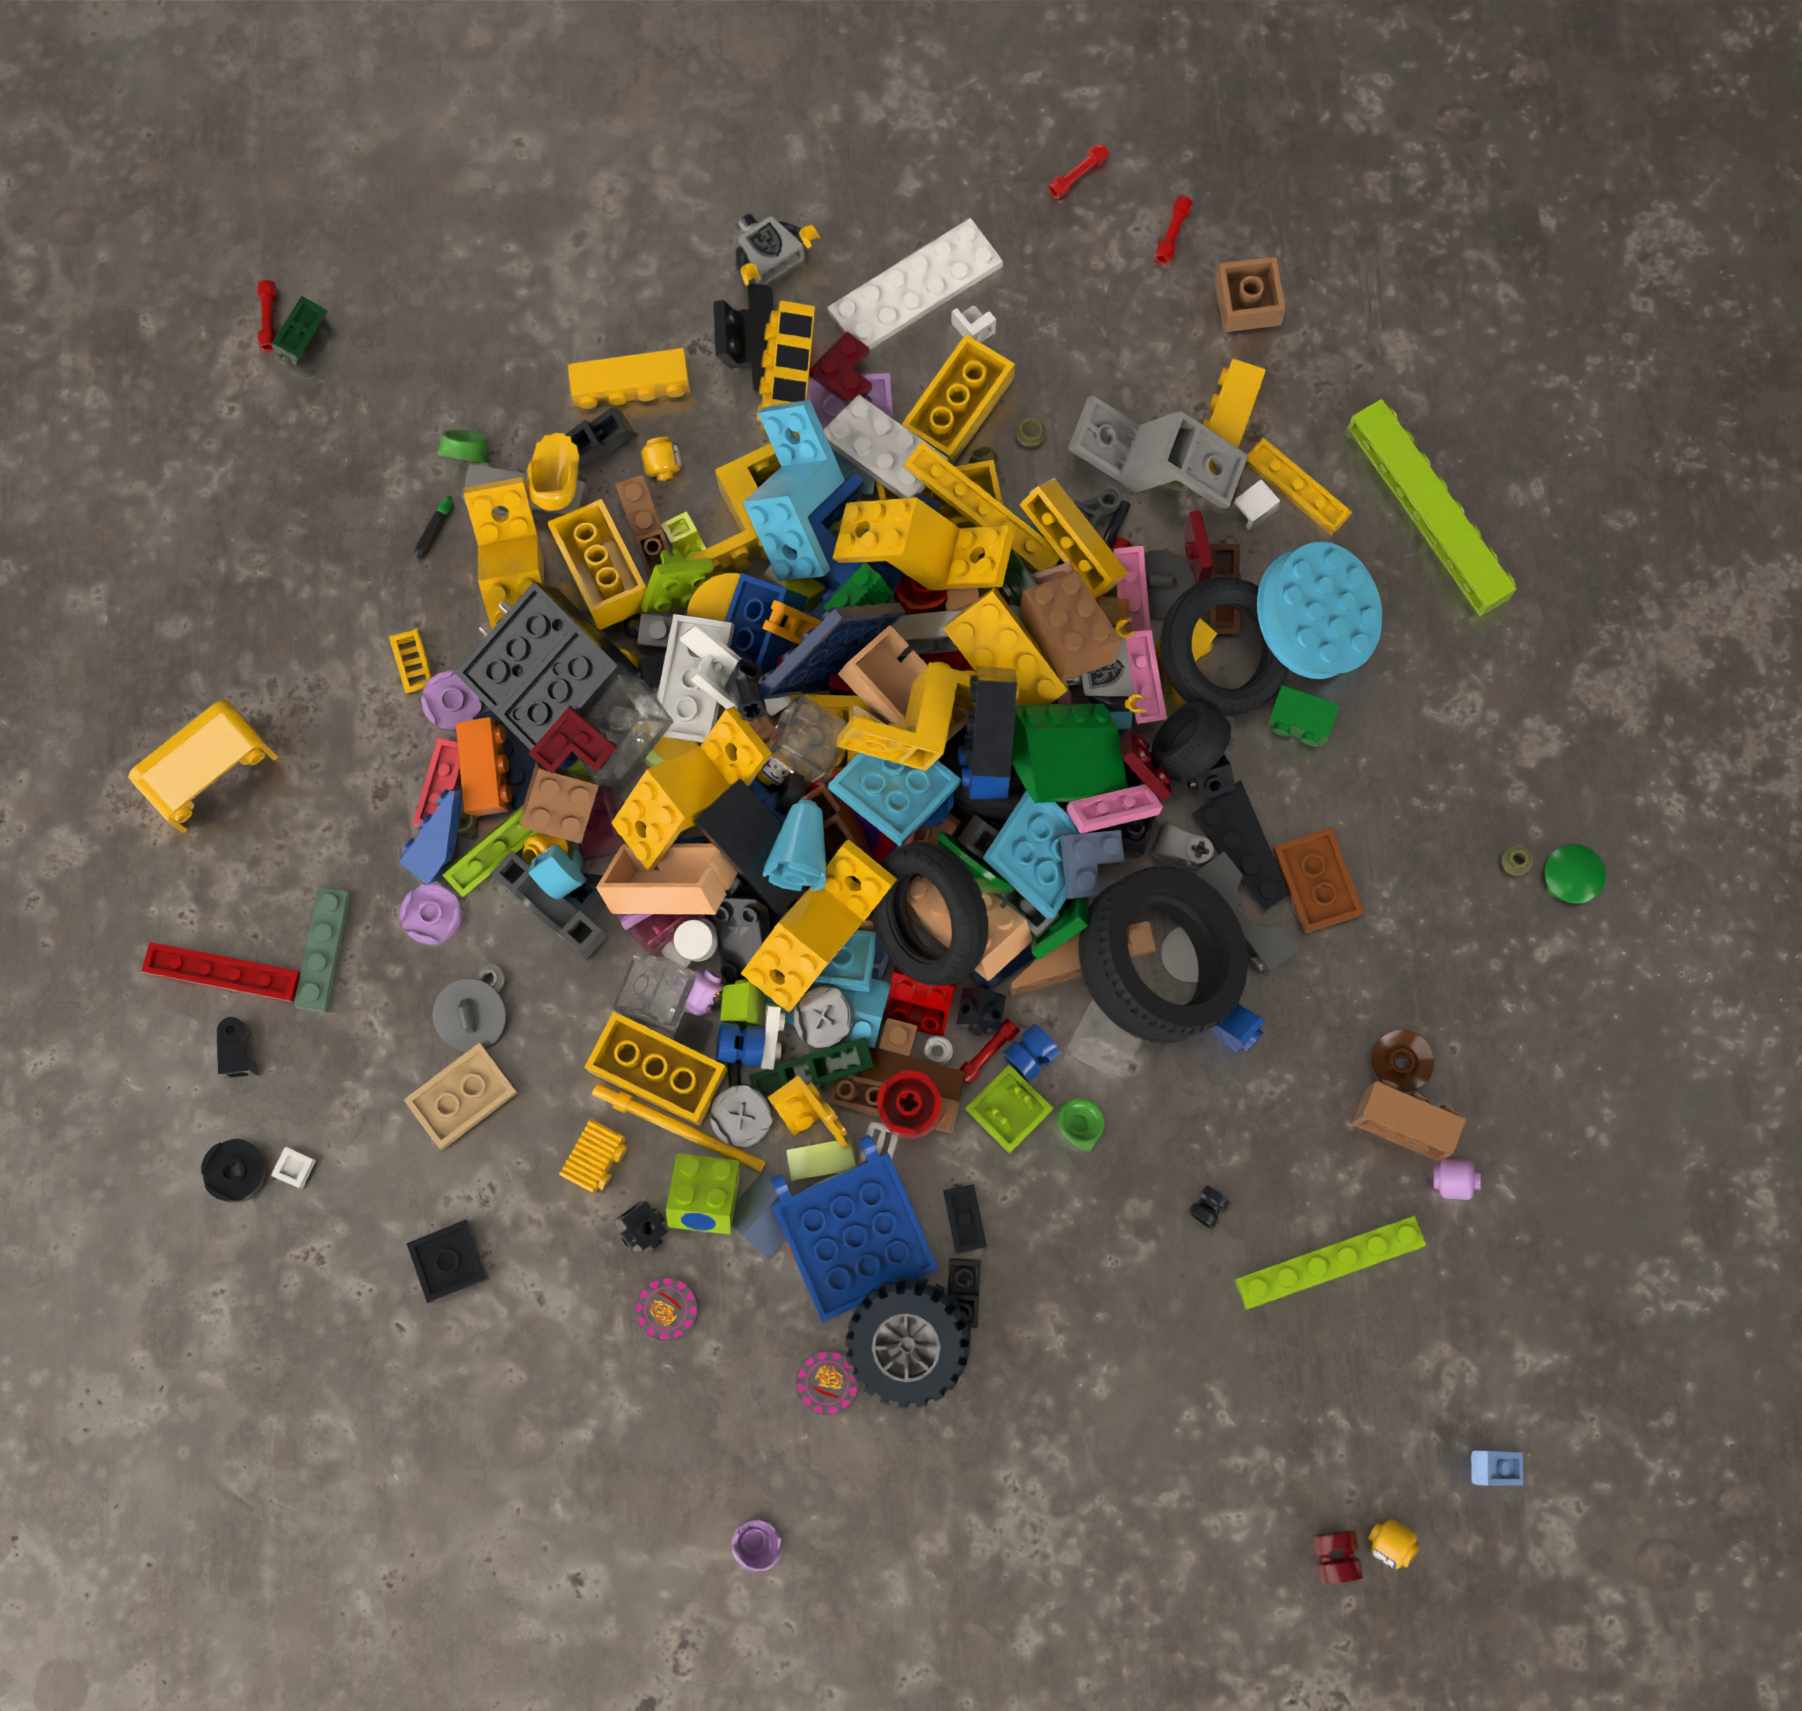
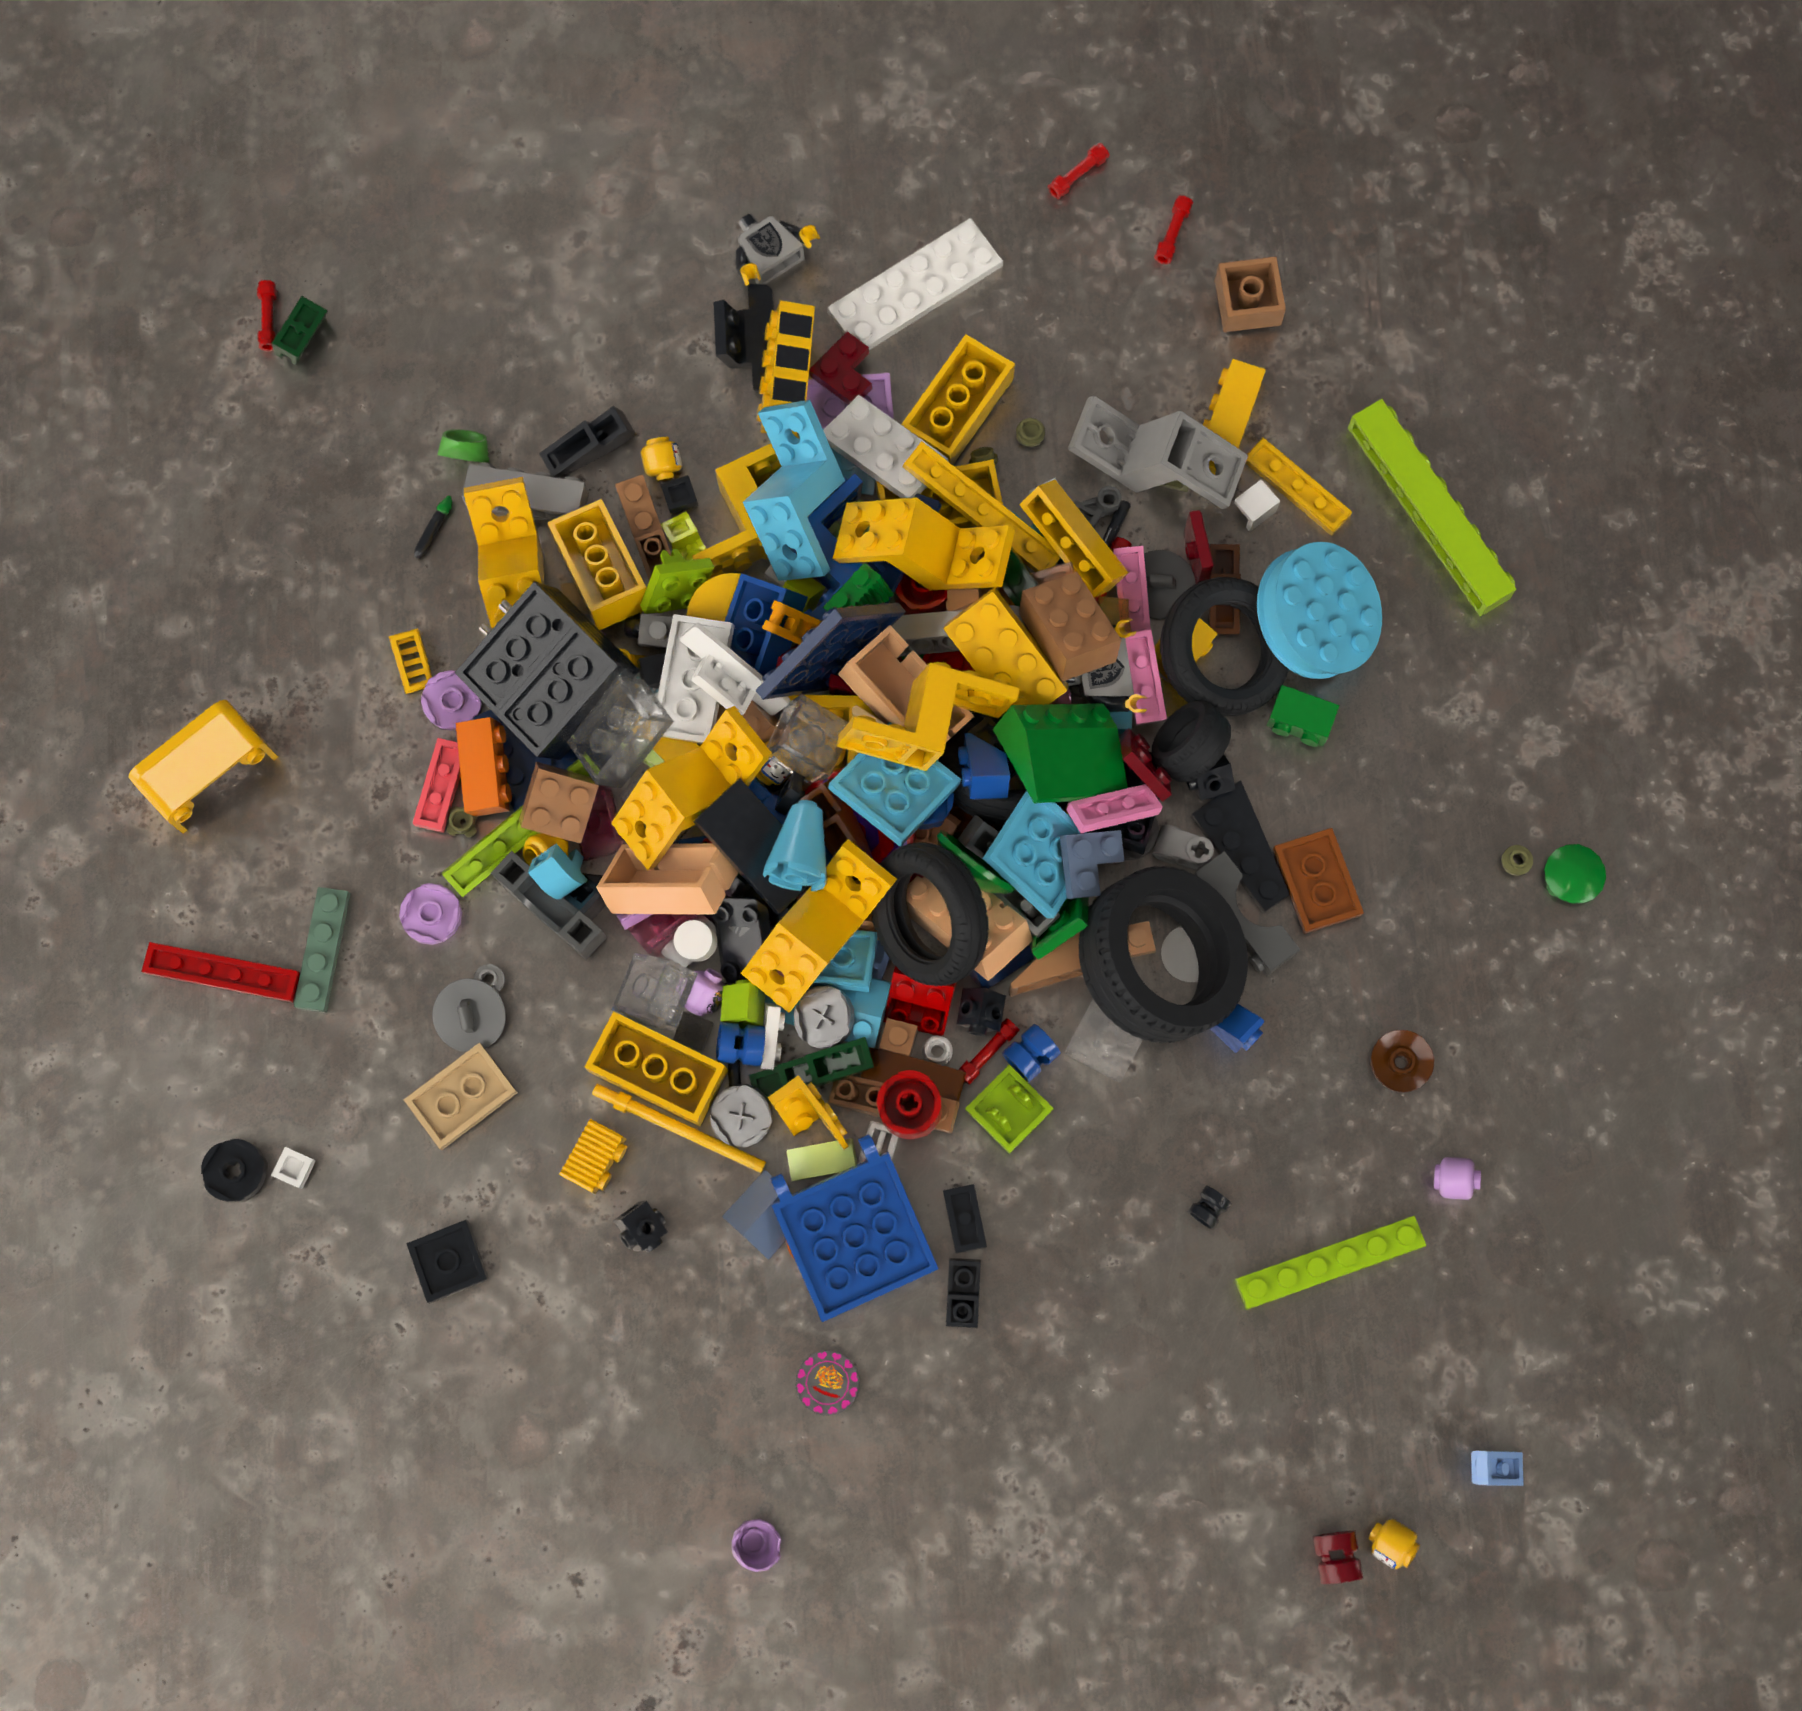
black leg [217,1017,257,1079] -> none
slope [399,787,462,885] -> none
yellow hair [525,433,579,511] -> none
dark red plate [528,705,618,774] -> none
yellow brick [568,348,691,409] -> none
flat silver tile [635,1277,698,1341] -> none
lime brick [666,1153,740,1235] -> none
black piece [725,659,766,722] -> none
black wheel [845,1277,971,1409] -> none
white panel [951,306,996,343] -> none
black brick [964,666,1017,778] -> none
bright green piece [1056,1098,1105,1152] -> none
medium nougat brick [1352,1080,1466,1162] -> none
none -> black plate [661,475,698,514]

